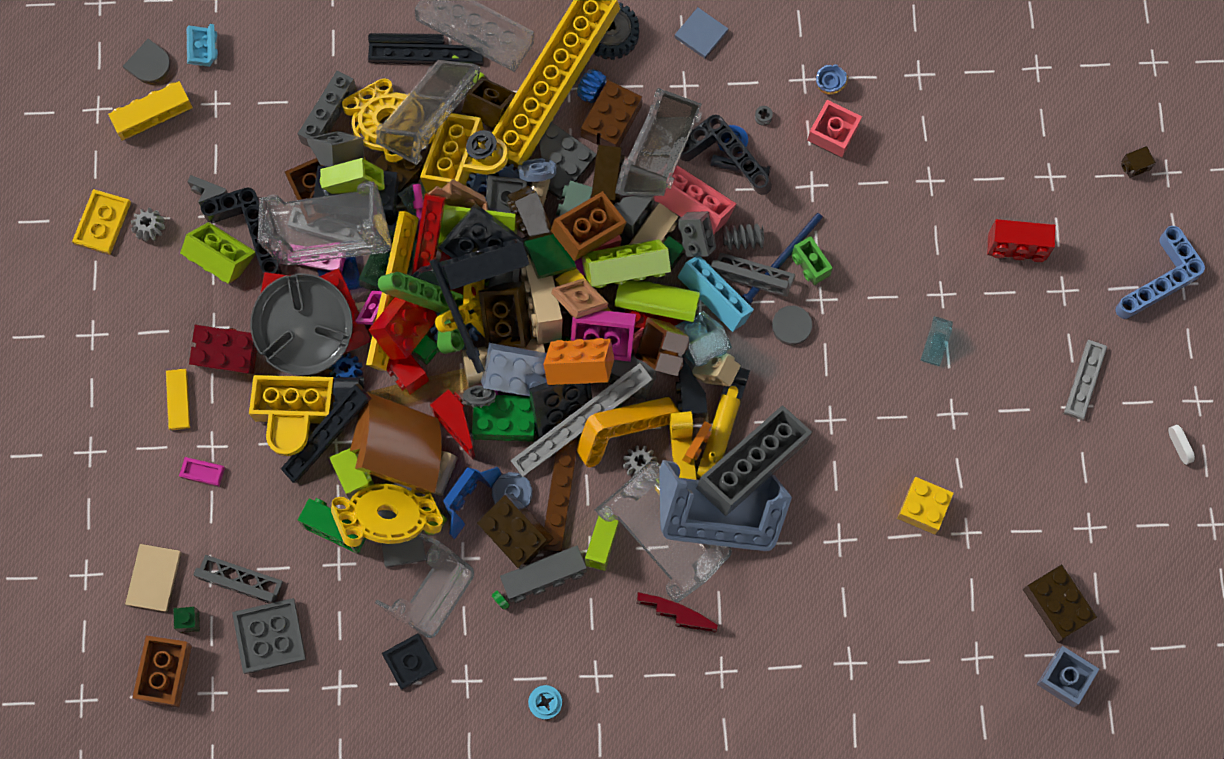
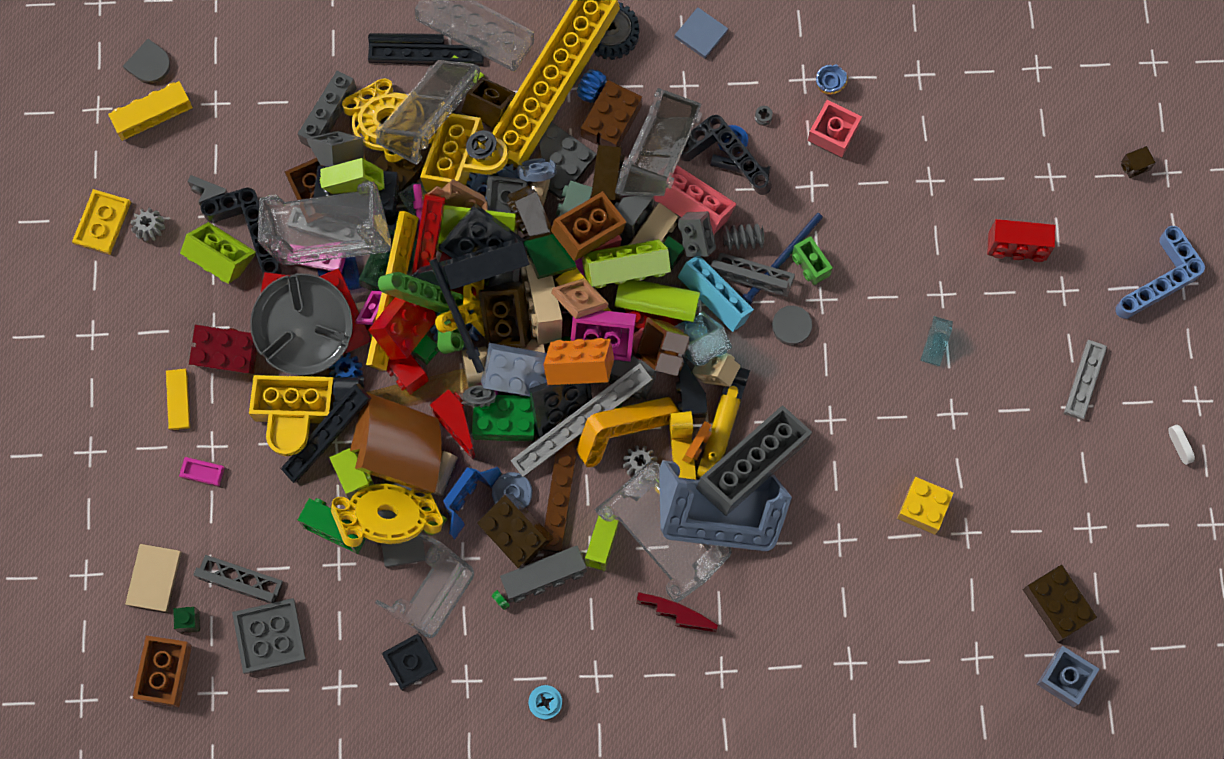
medium azure bracket [186,24,218,67] -> none

